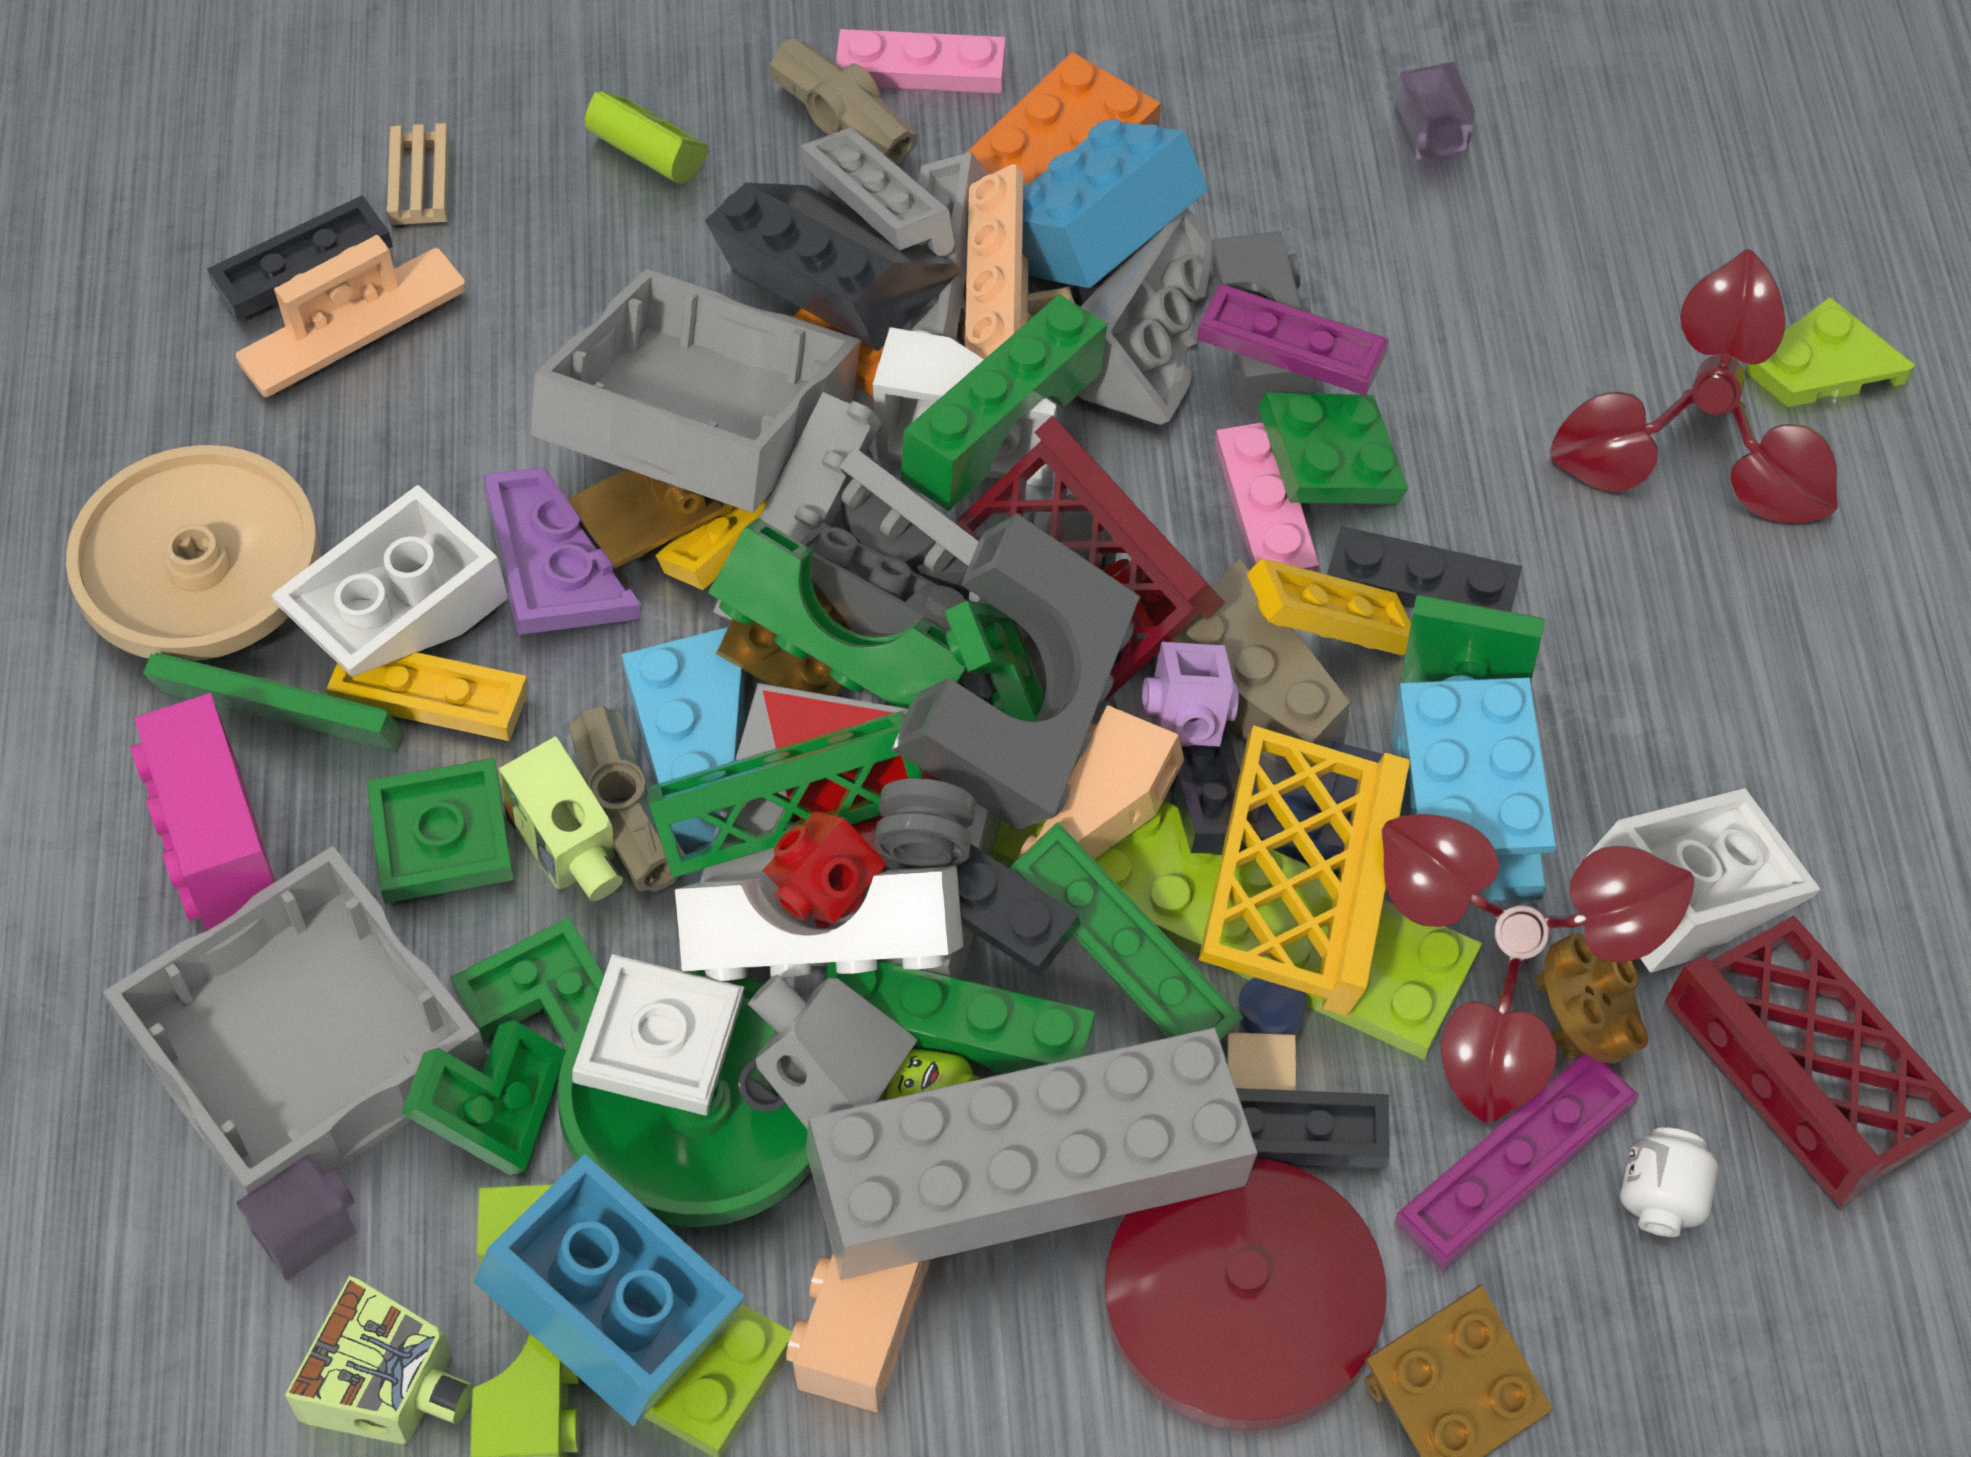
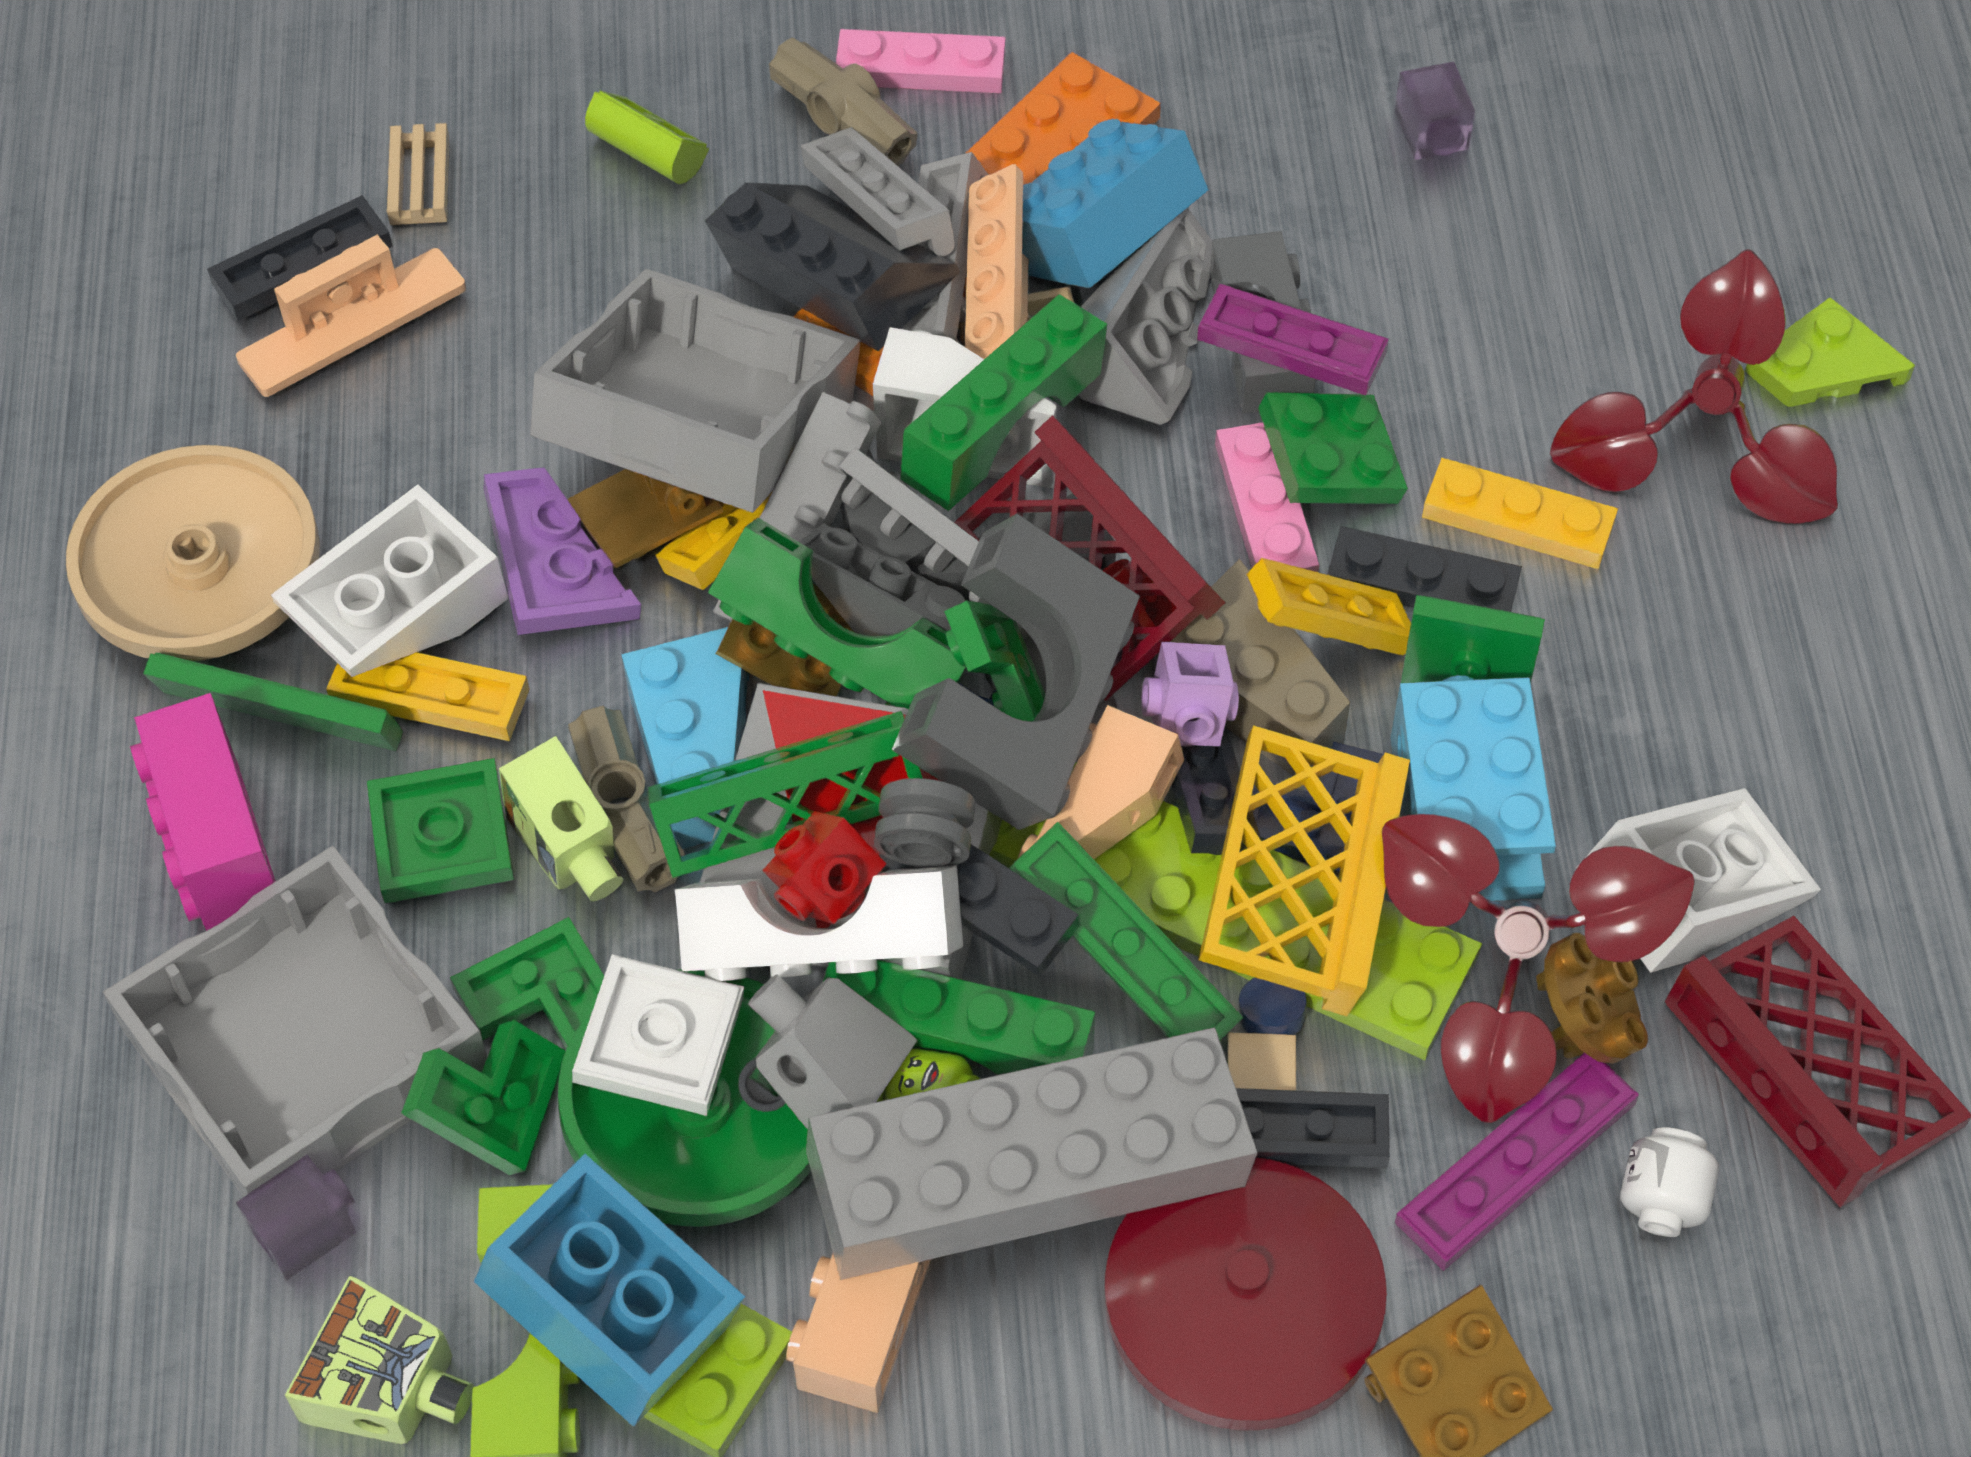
none -> yellow plate [1422,458,1618,569]

